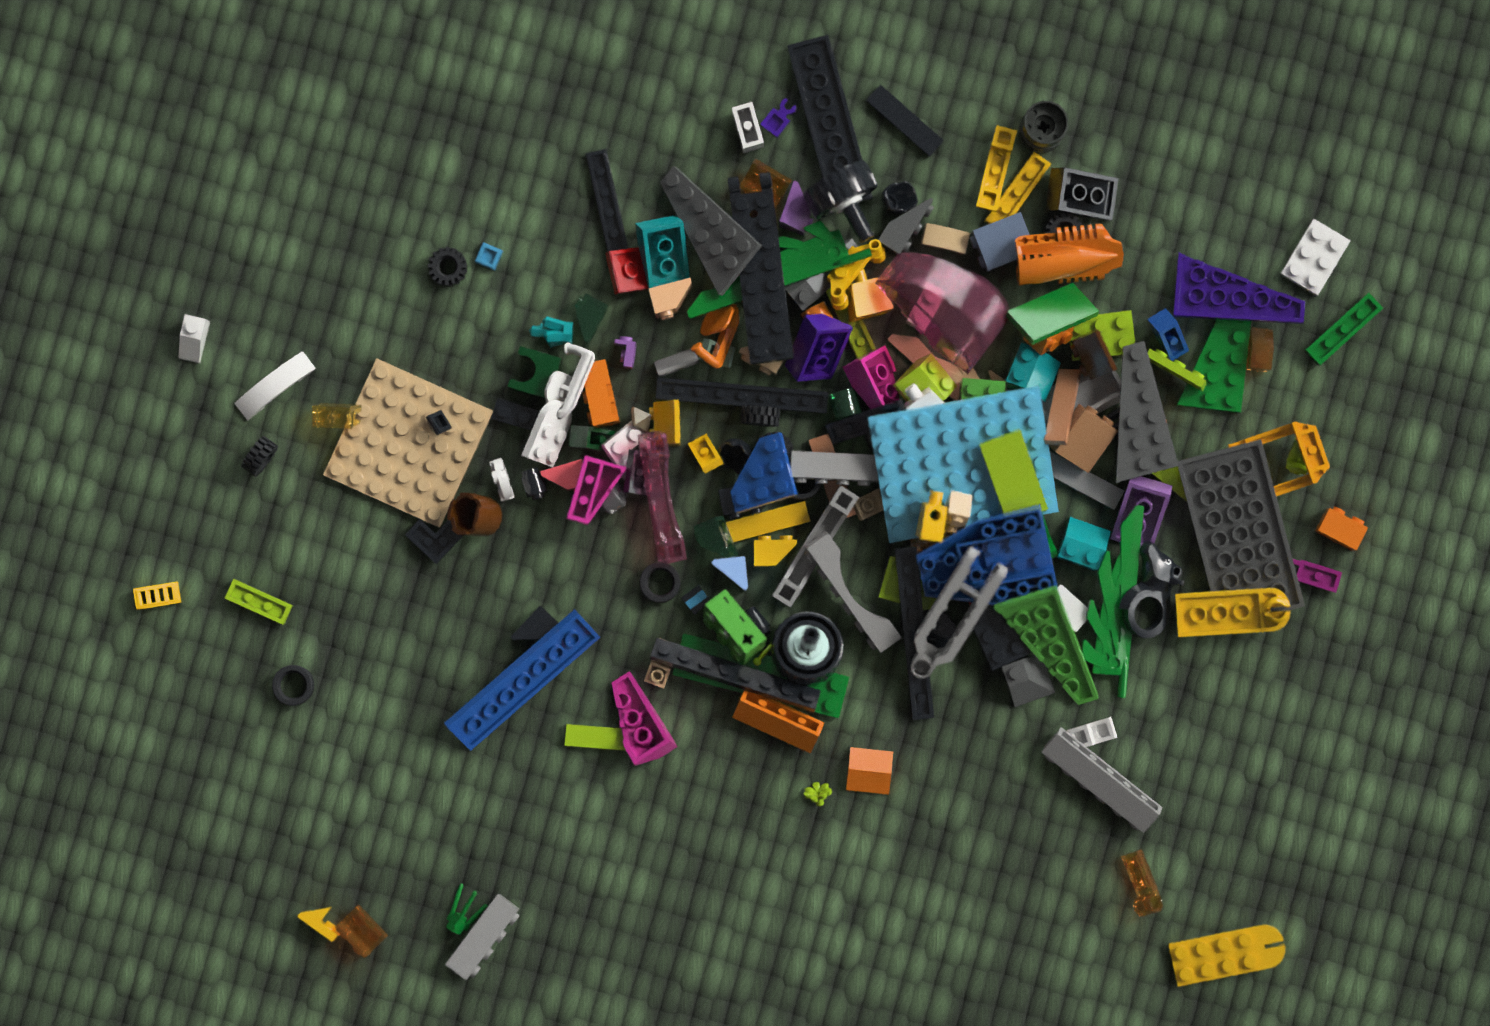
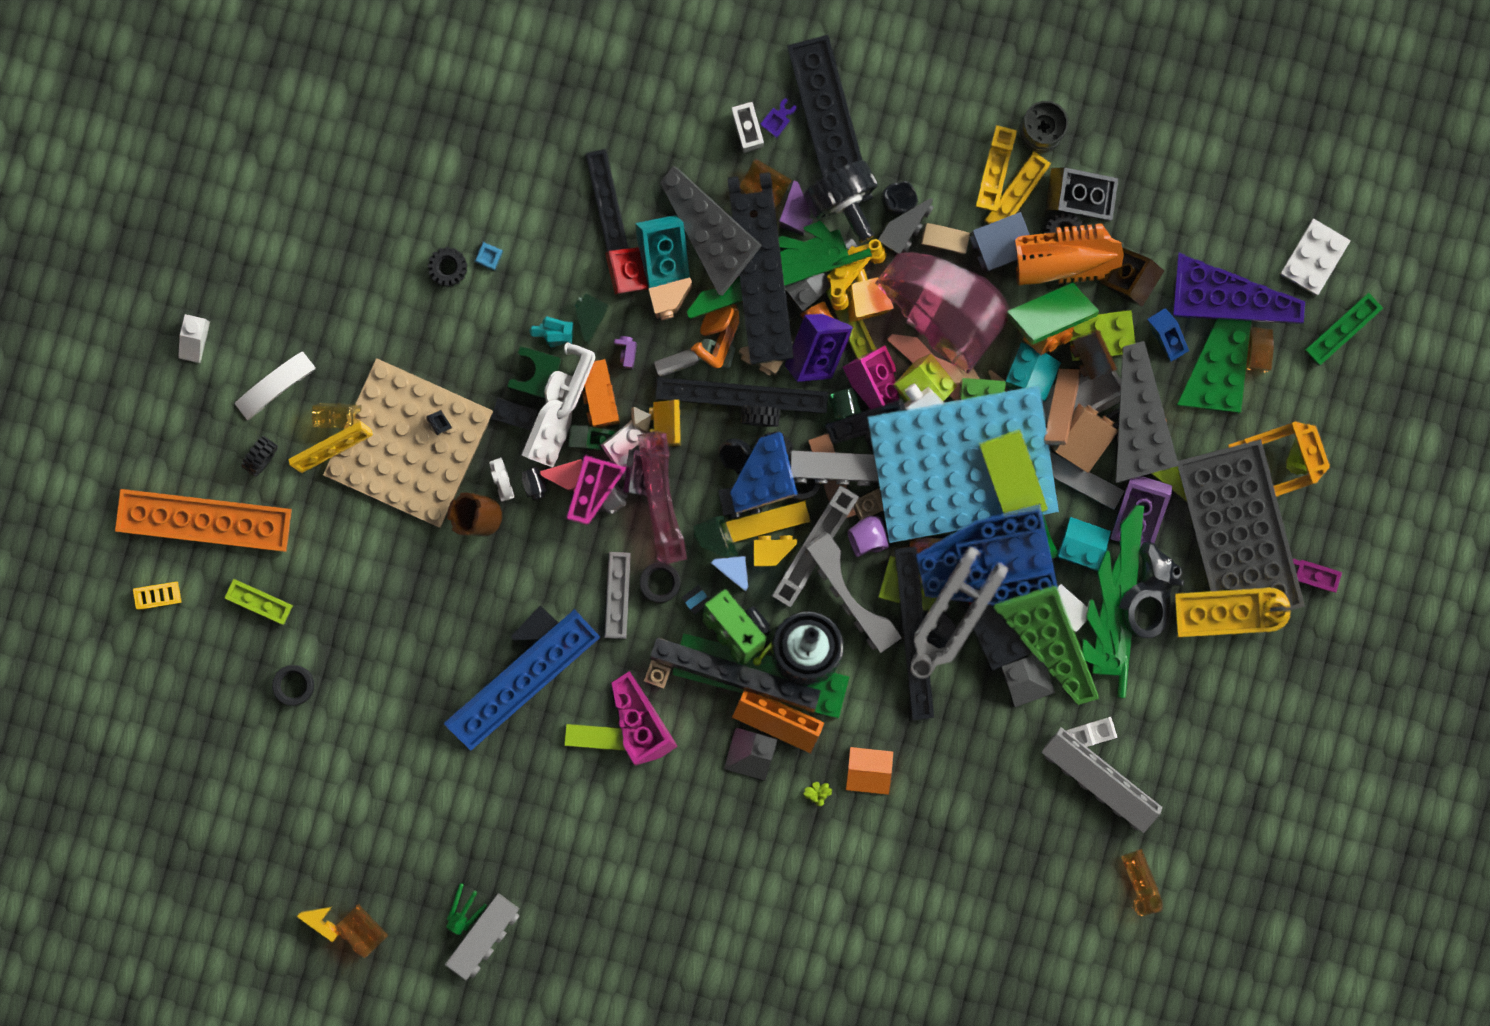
black plate [405,519,464,564] -> none
yellow slope [688,434,724,474] -> none
black tile [866,84,944,157] -> none
yellow torso [915,490,947,542] -> none
tan slope [943,491,972,537] -> none
lime plate [1148,349,1207,391] -> none
yellow plate [1169,924,1285,987] -> none
orange brick [1315,506,1368,551] -> none
none -> orange plate [115,489,292,552]
none -> yellow tile [288,421,373,473]
none -> light grey tile [605,552,631,639]
none -> dark grey slope [724,728,777,780]
none -> medium lavender piece [848,516,889,557]
none -> dark brown slope [1100,247,1164,307]

